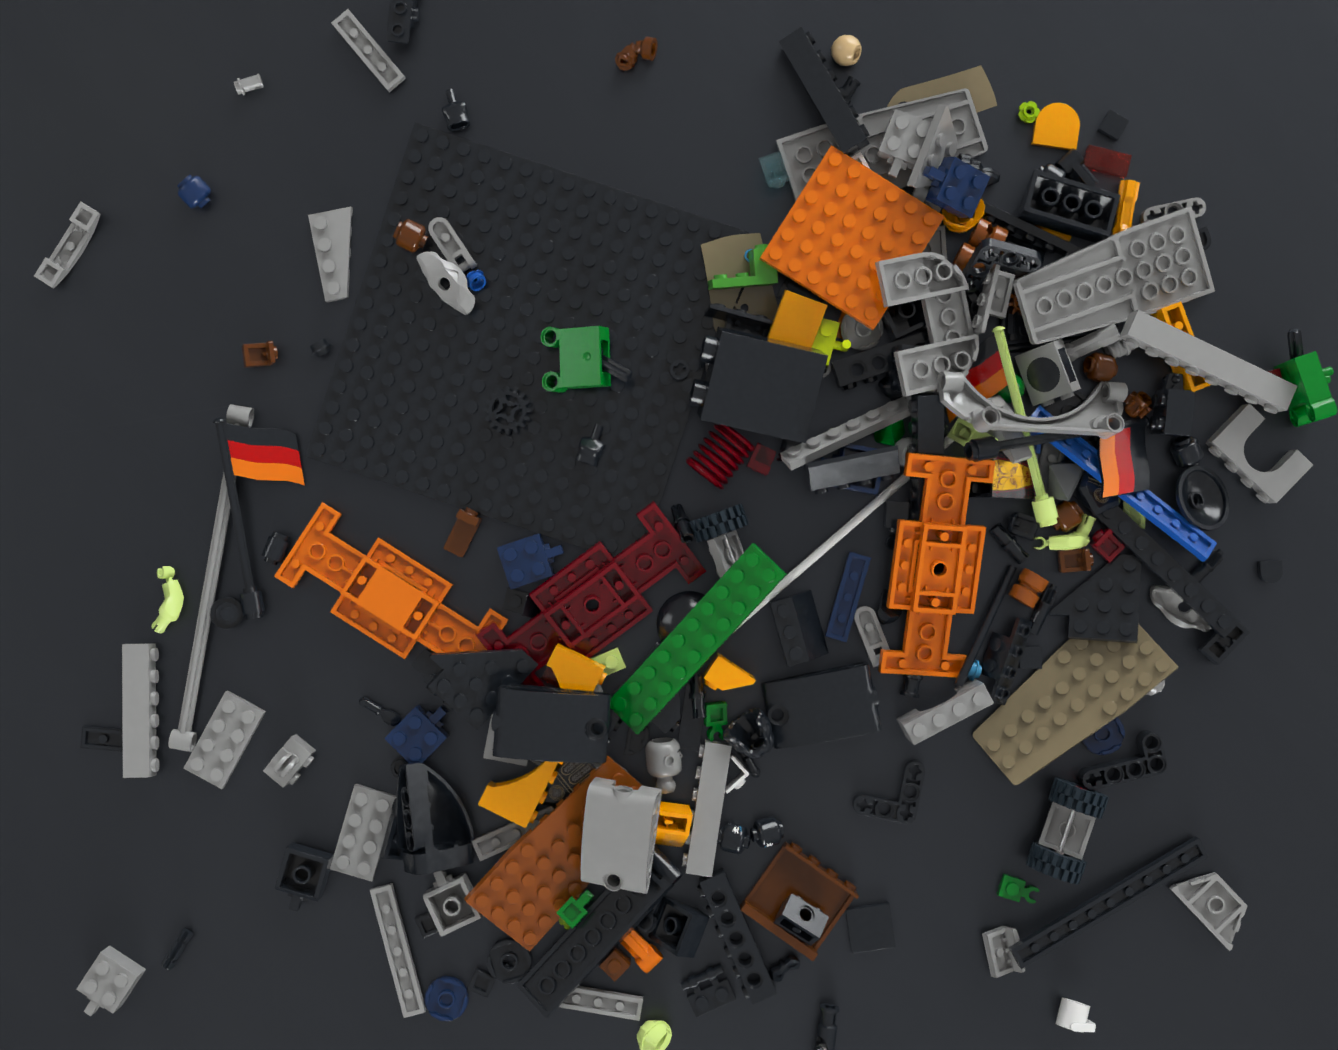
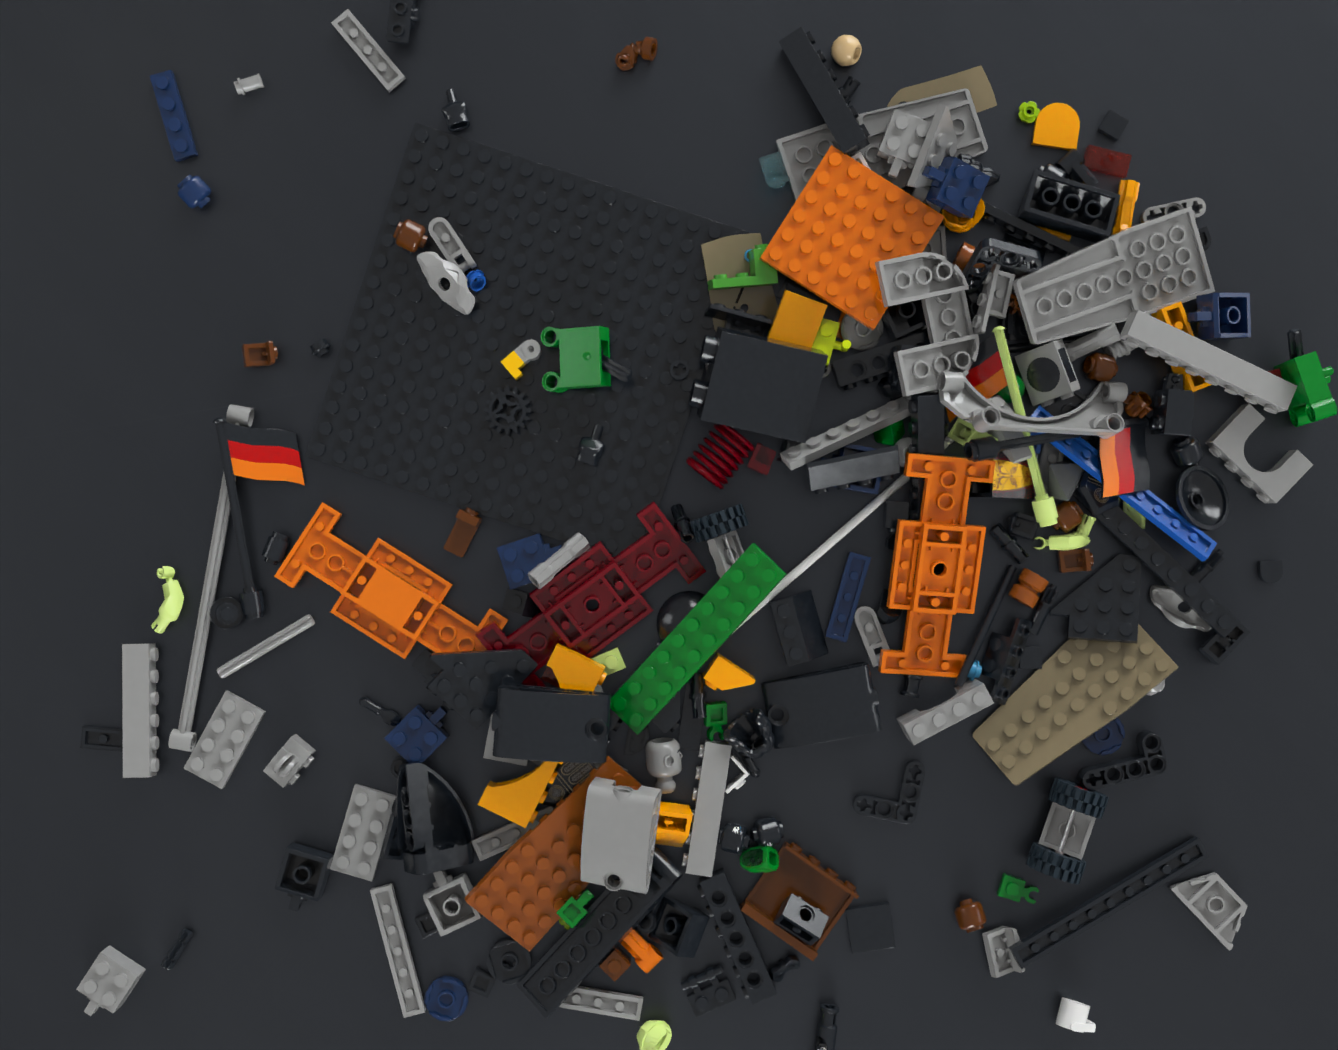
light grey slope [34,201,101,288] -> none
light grey wing [308,207,353,302] -> none
dark orange wheel [967,218,1009,249] -> none
dark red bracket [1089,528,1125,563] -> none
none -> dark blue plate [150,70,198,162]
none -> light grey axle [217,614,315,678]
none -> leg [501,339,541,381]
none -> light grey axle [527,532,590,589]
none -> green rock [740,846,779,873]
none -> reddish brown head [954,898,987,933]
none -> dark blue hinge [1188,293,1251,340]

